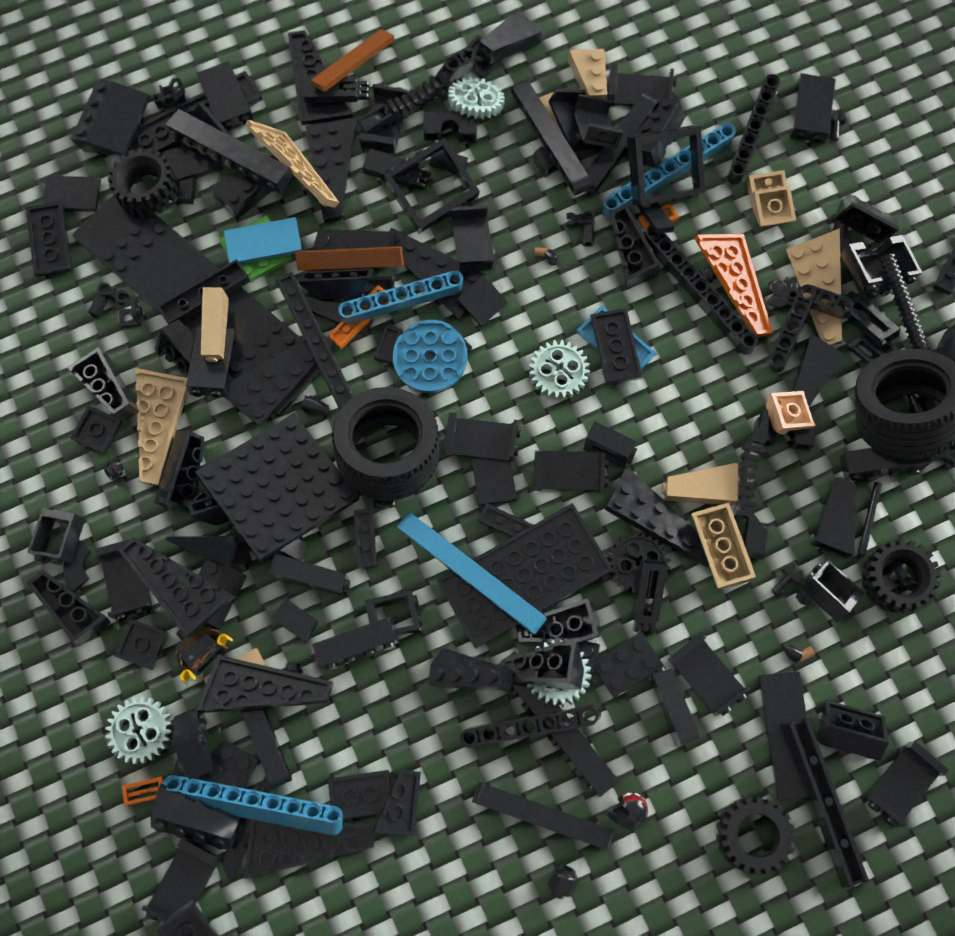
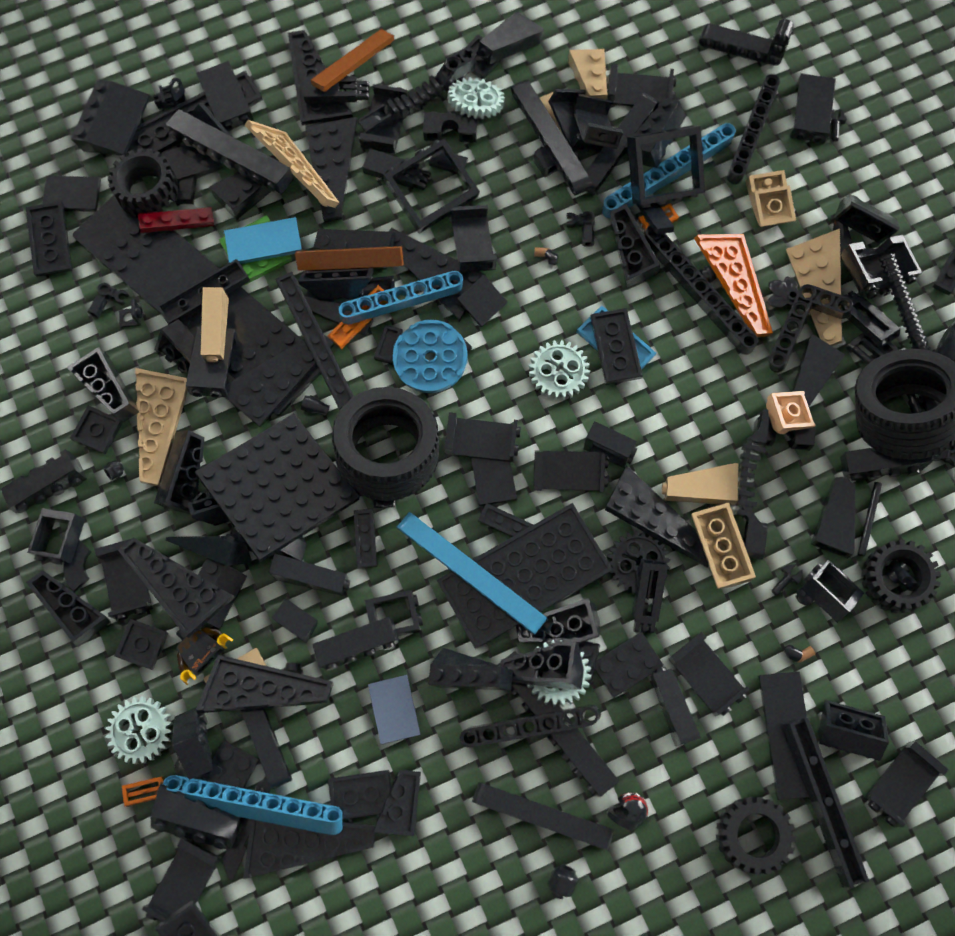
none -> black wedge [1,449,87,513]
none -> dark red plate [138,207,214,233]
none -> sand blue tile [368,675,421,745]
none -> black beam [699,19,794,66]

